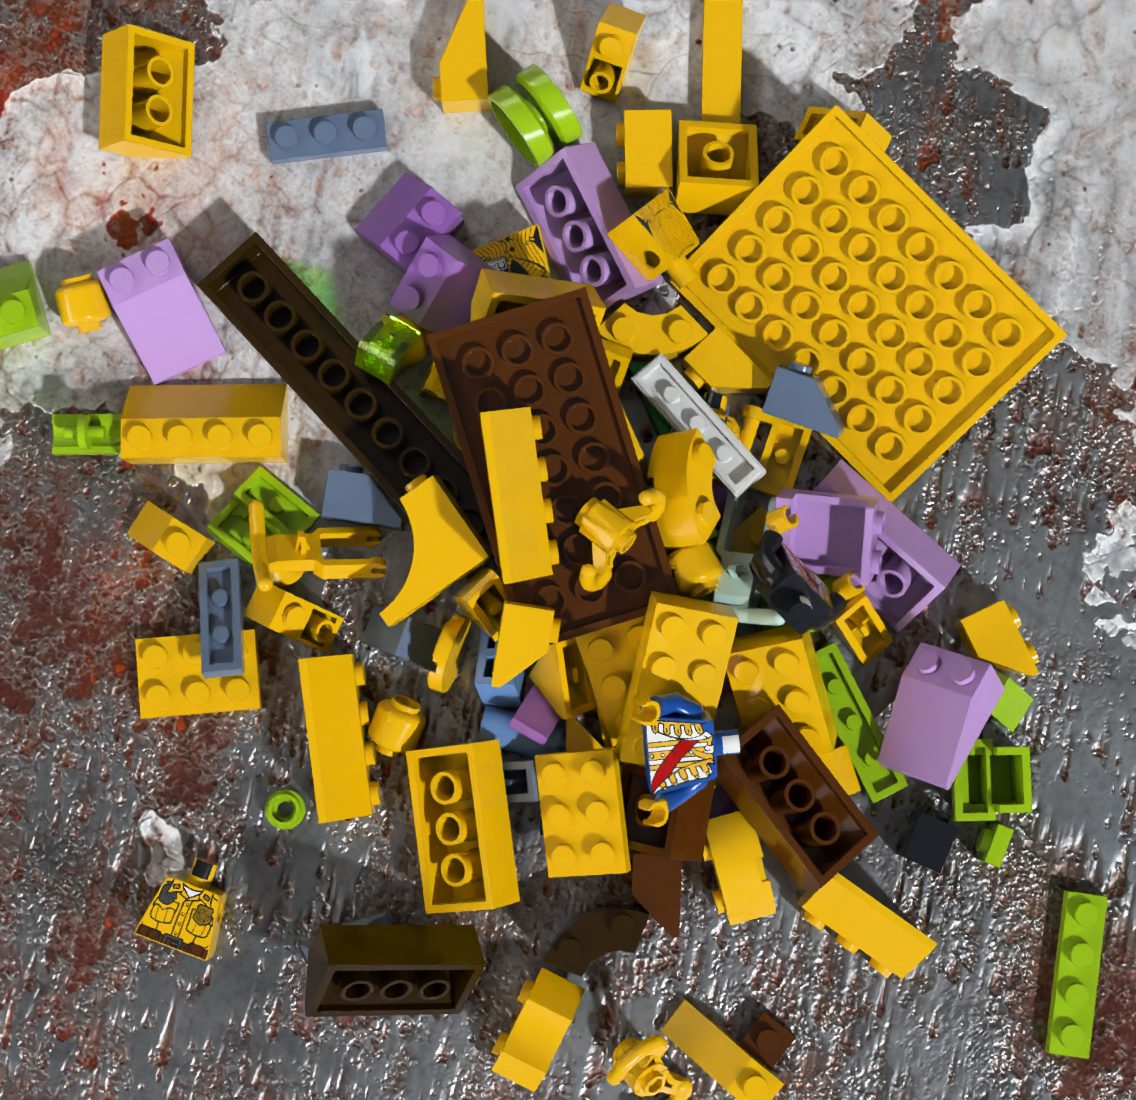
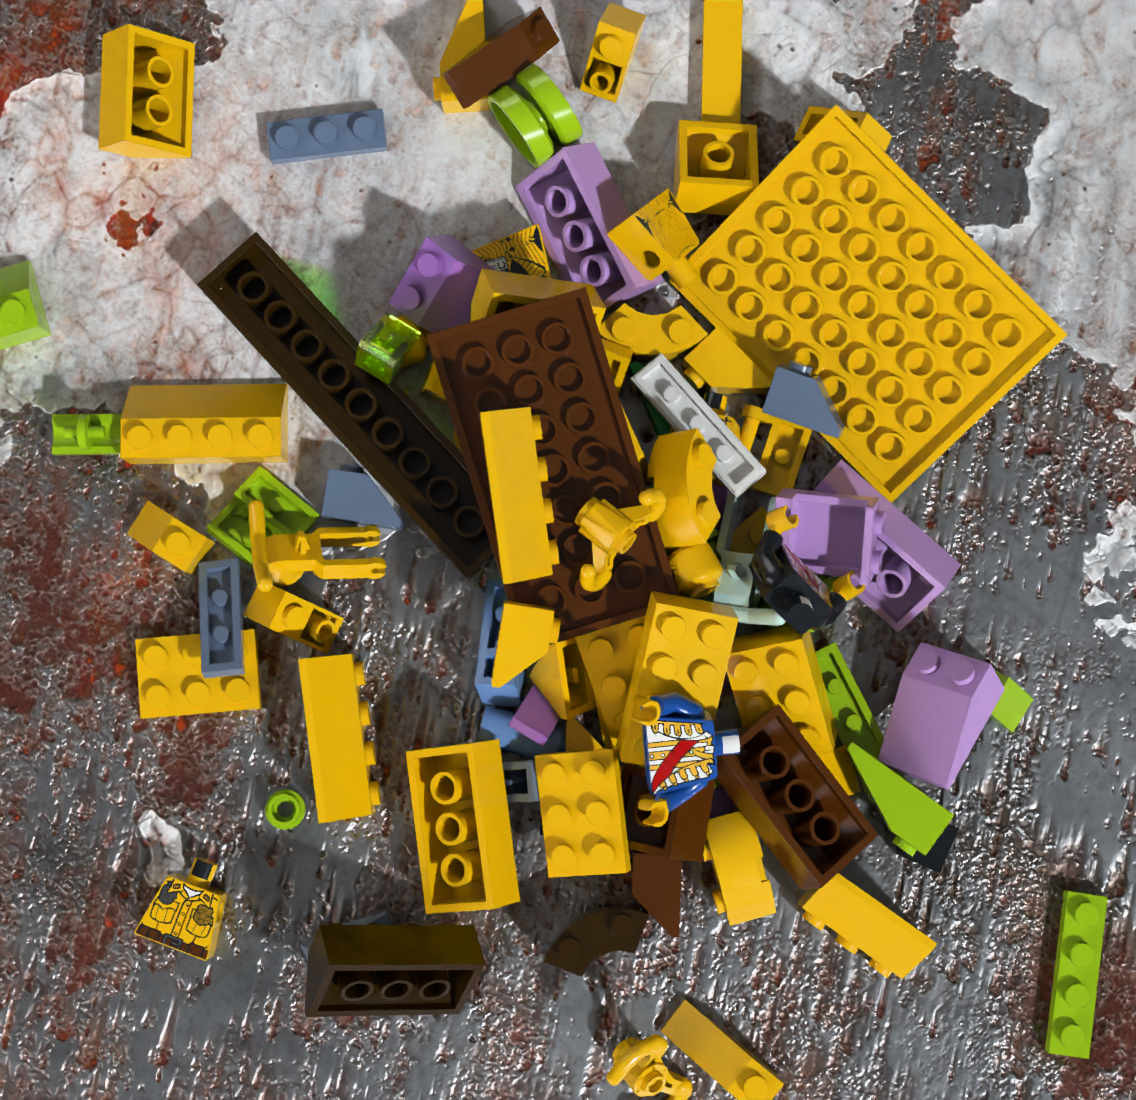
yellow head [54,273,112,334] -> none
lavender slope [96,238,227,385] -> none
medium lavender slope [354,172,464,275] -> none
sand blue slope [361,605,442,670] -> none
yellow head [368,694,426,757] -> none
yellow arch [379,474,494,627] -> none
yellow tile [427,613,471,694] -> none
yellow slope [452,568,508,642] -> none
yellow brick [491,968,585,1092] -> none
yellow brick [616,109,673,198] -> none
reddish brown plate [738,1010,796,1069] -> none
yellow slope [830,592,894,666] -> none
lime plate [951,738,1032,821] -> none
yellow slope [953,600,1039,677] -> none
lime plate [975,822,1014,868] -> none
none -> reddish brown slope [442,6,560,109]
none -> lime slope [845,742,954,857]

